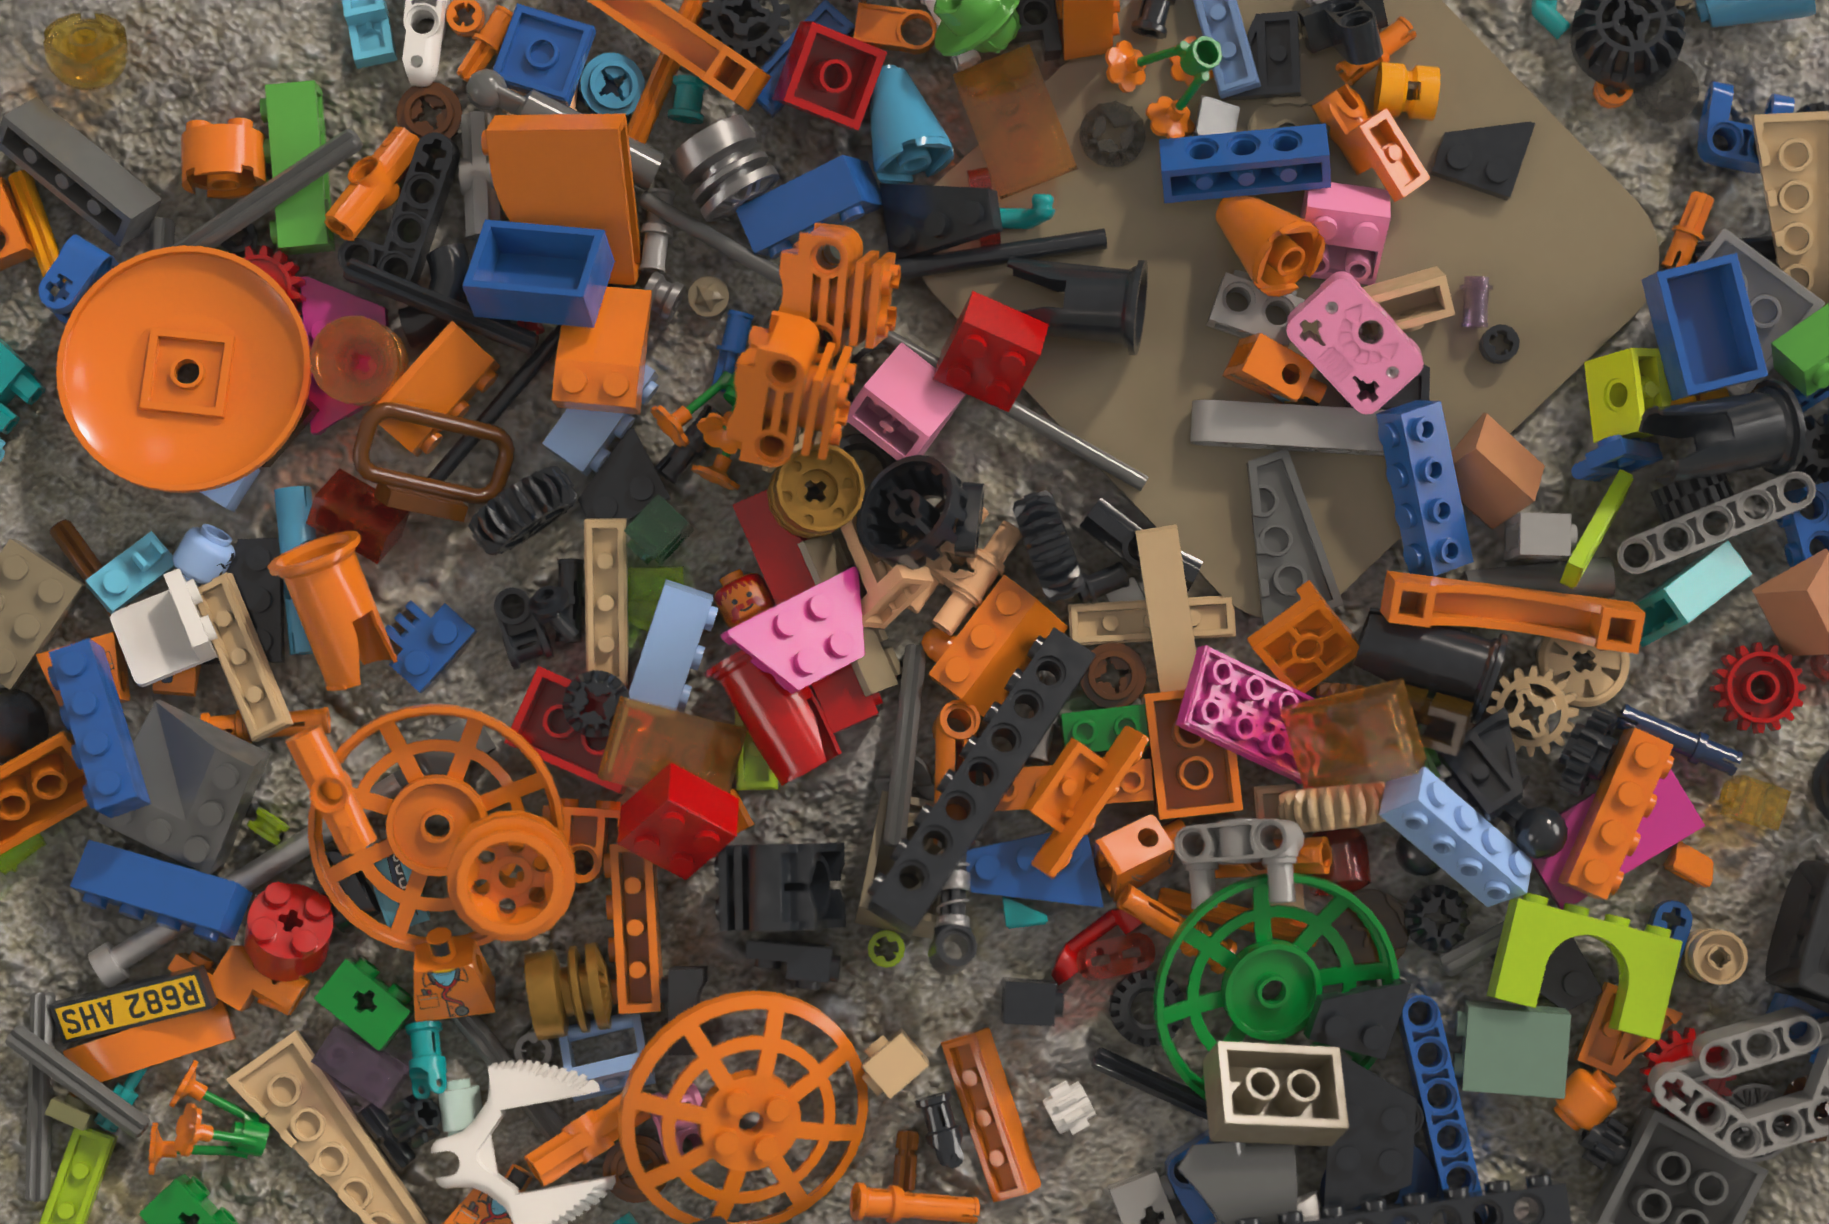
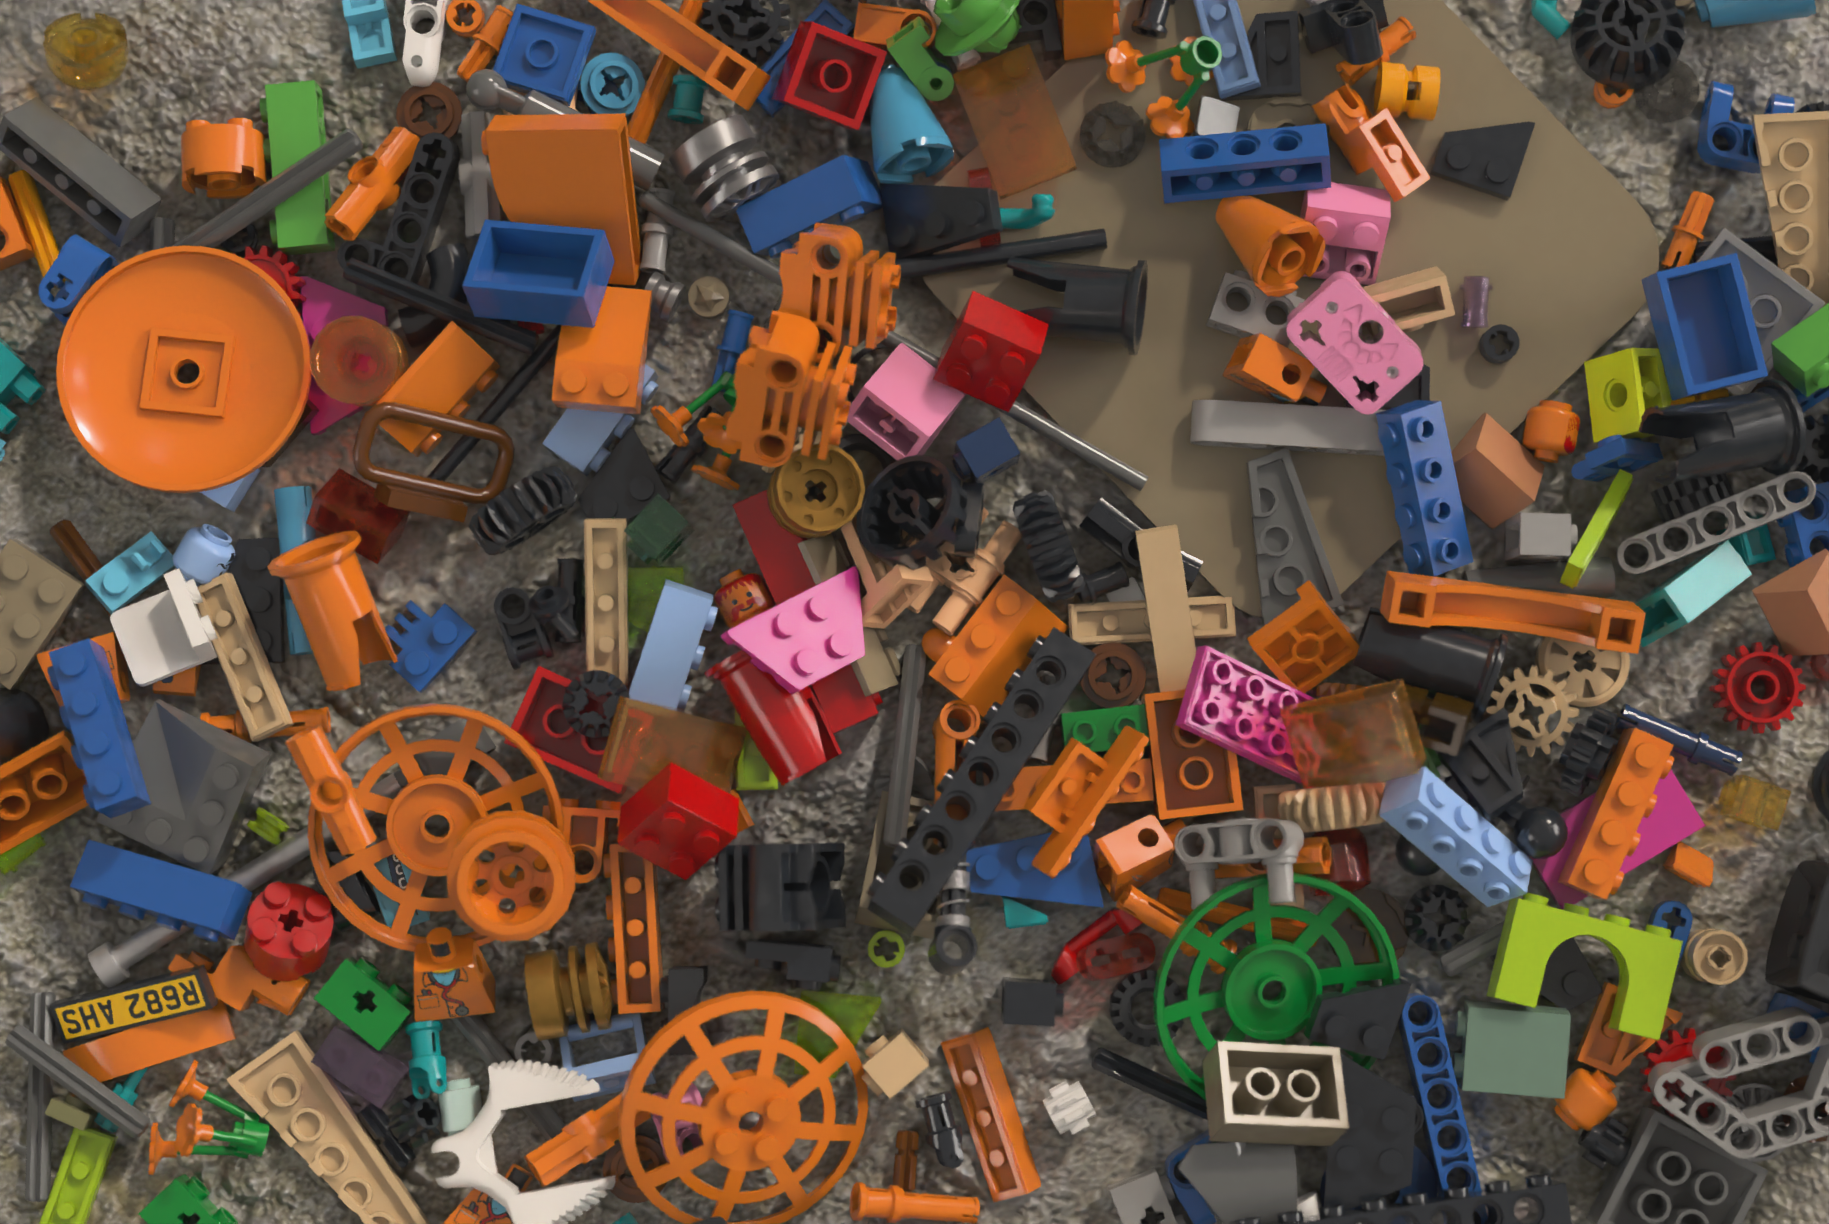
none -> clear neon green wing [794,990,882,1078]
none -> bright green leg [886,16,954,101]
none -> dark blue brick [952,417,1020,483]
none -> orange head [1522,400,1580,463]
none -> teal slope [1716,524,1776,566]

